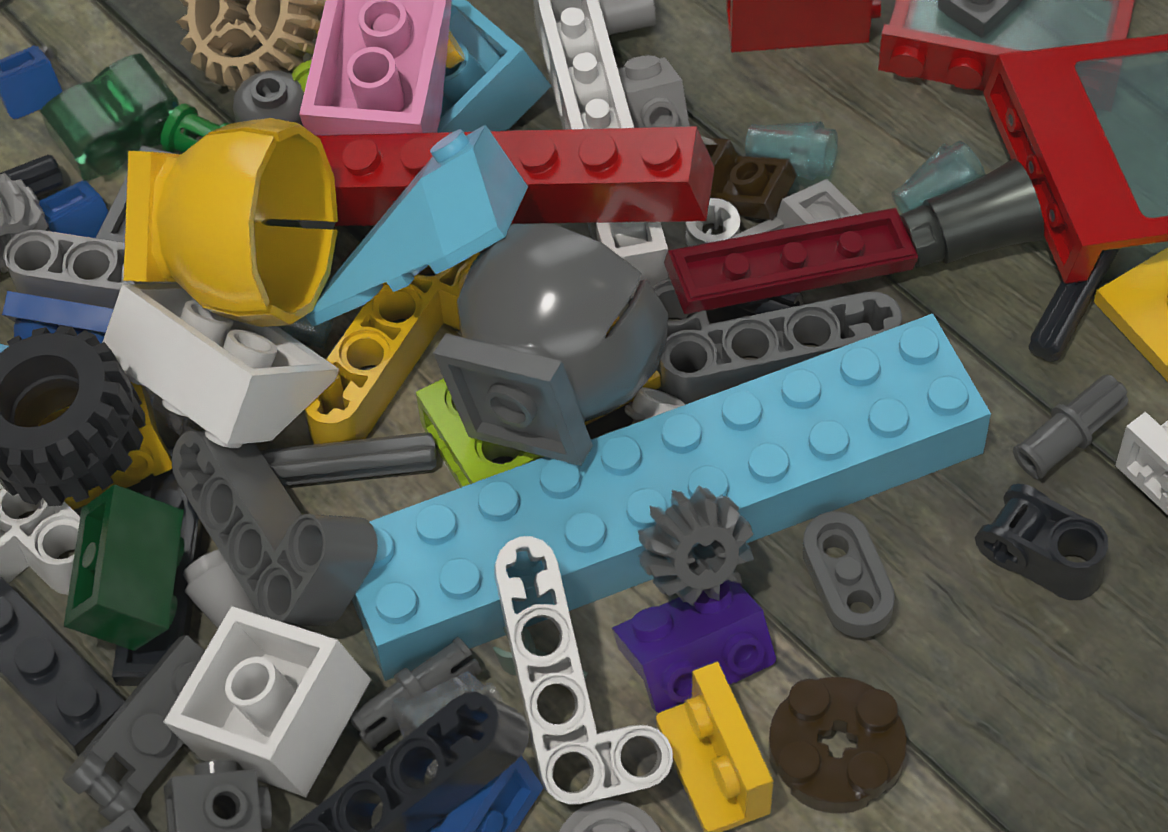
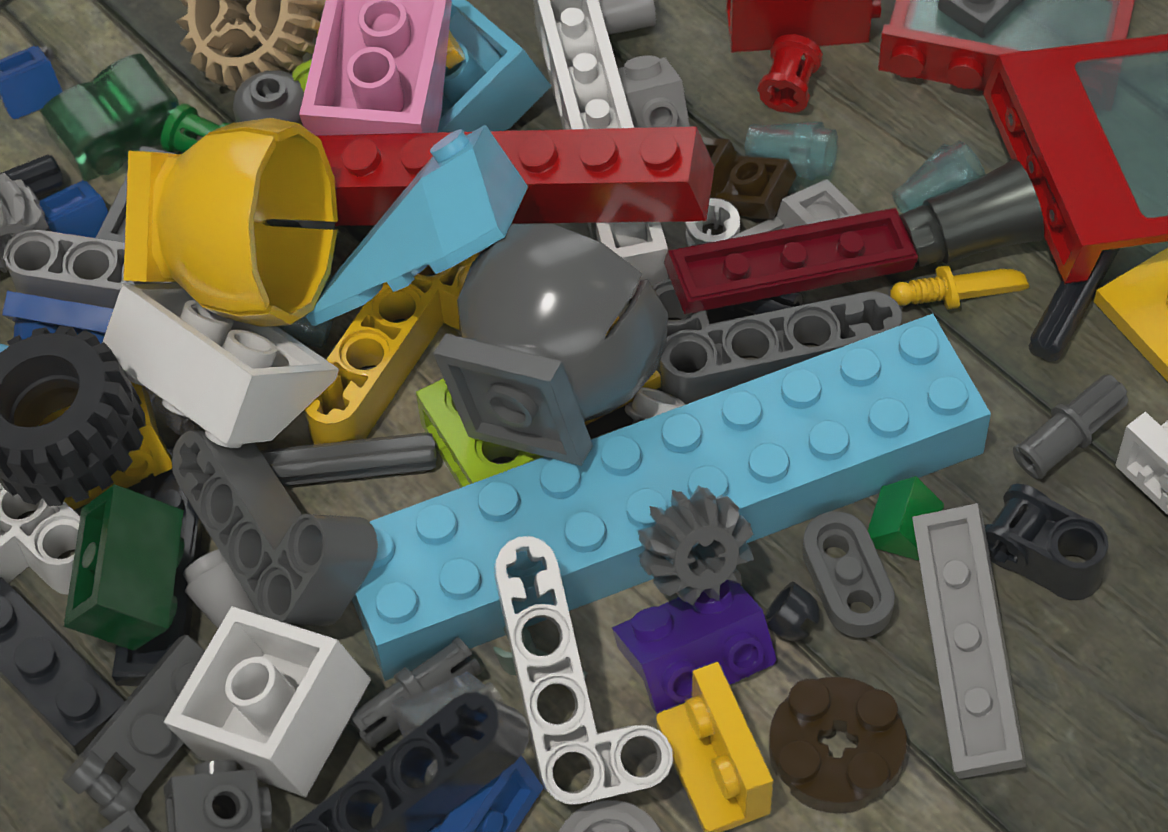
none -> red bush [757,34,823,113]
none -> black hinge [765,581,820,641]
none -> green slope [867,476,944,561]
none -> yellow piece [890,265,1030,310]
none -> light grey plate [912,503,1027,779]

